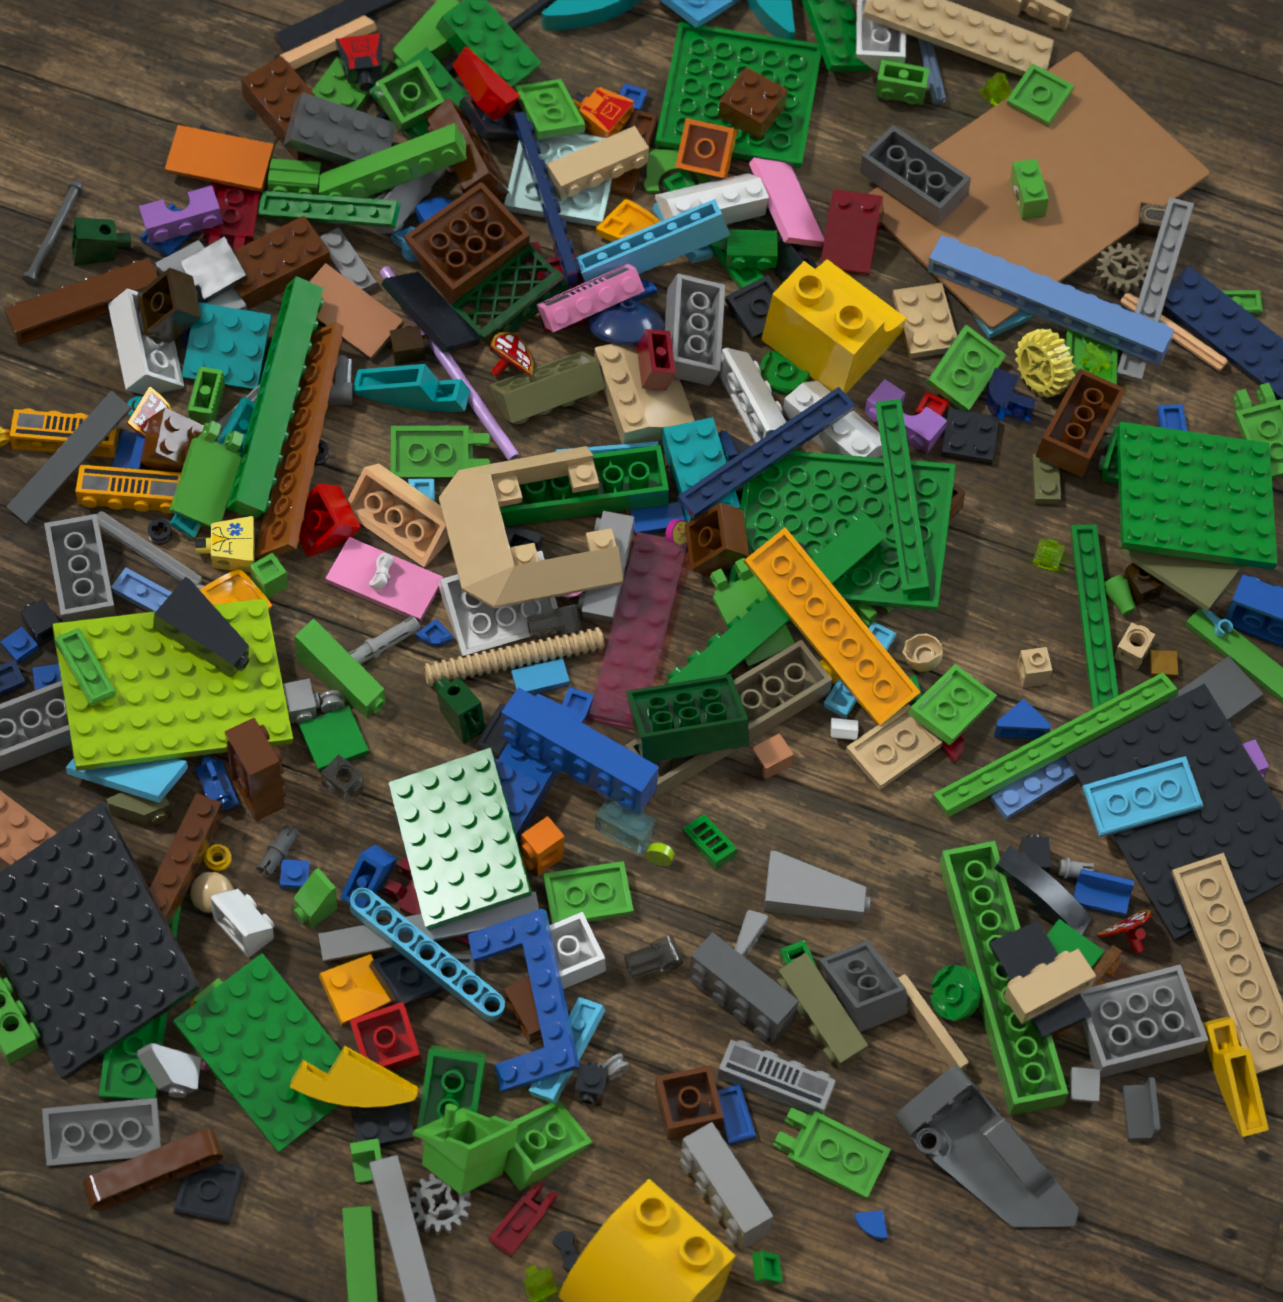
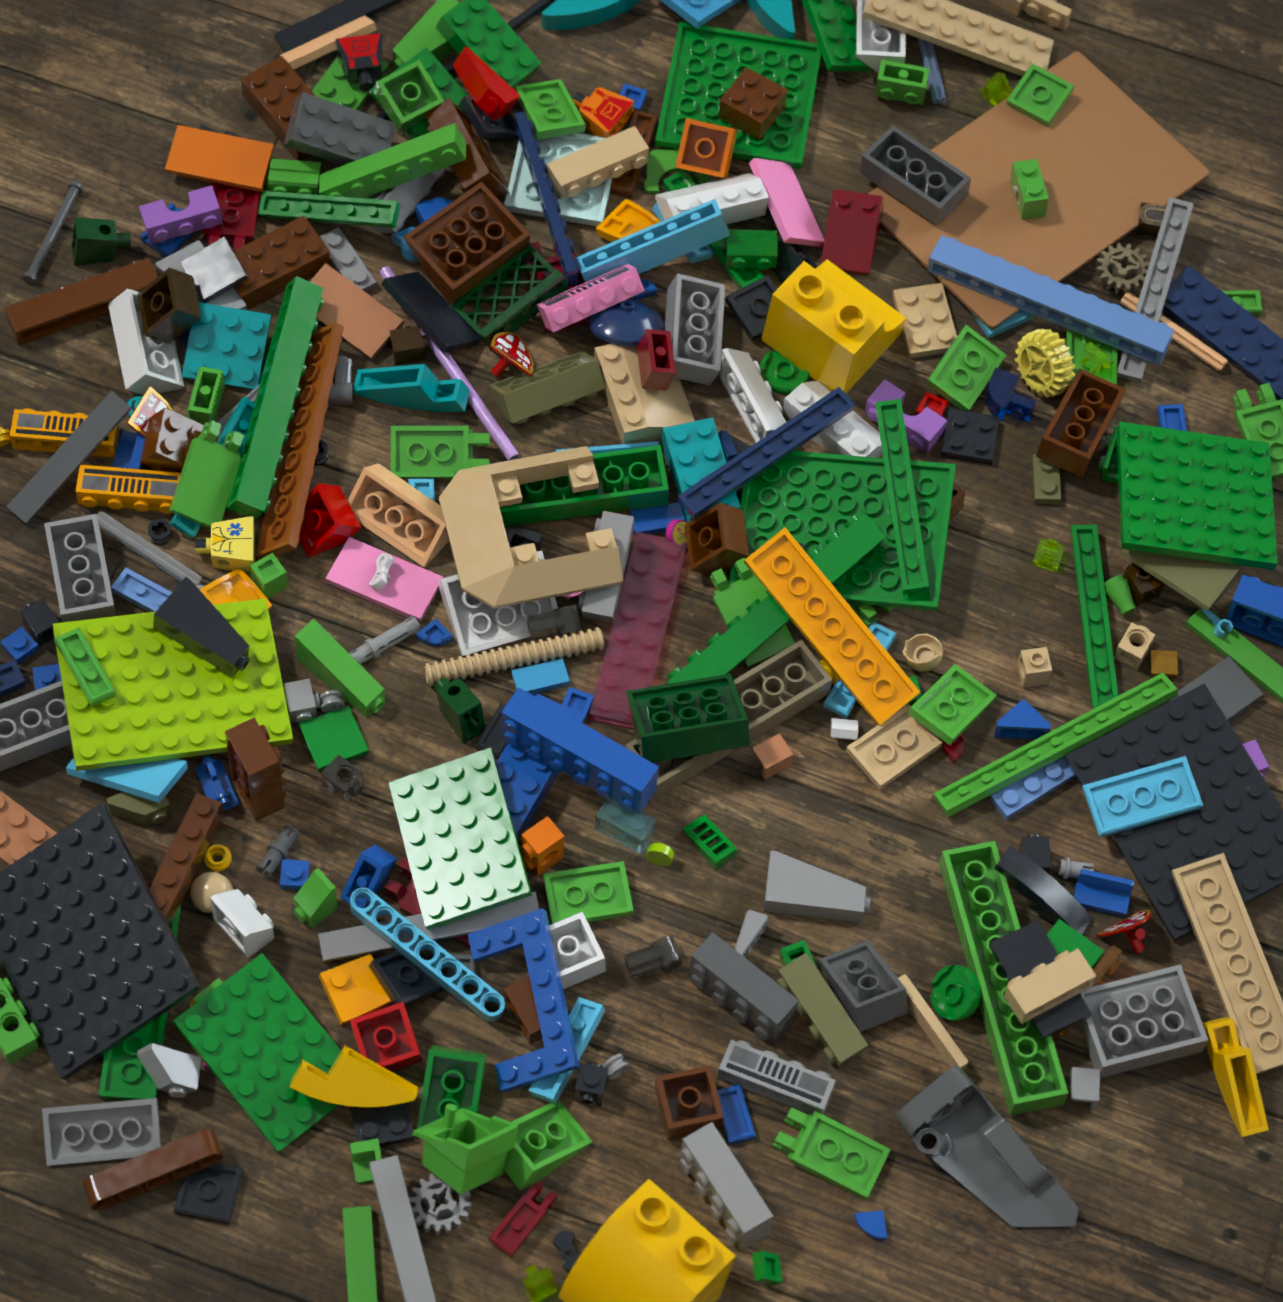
dark grey panel [1122,1078,1160,1142] -> none

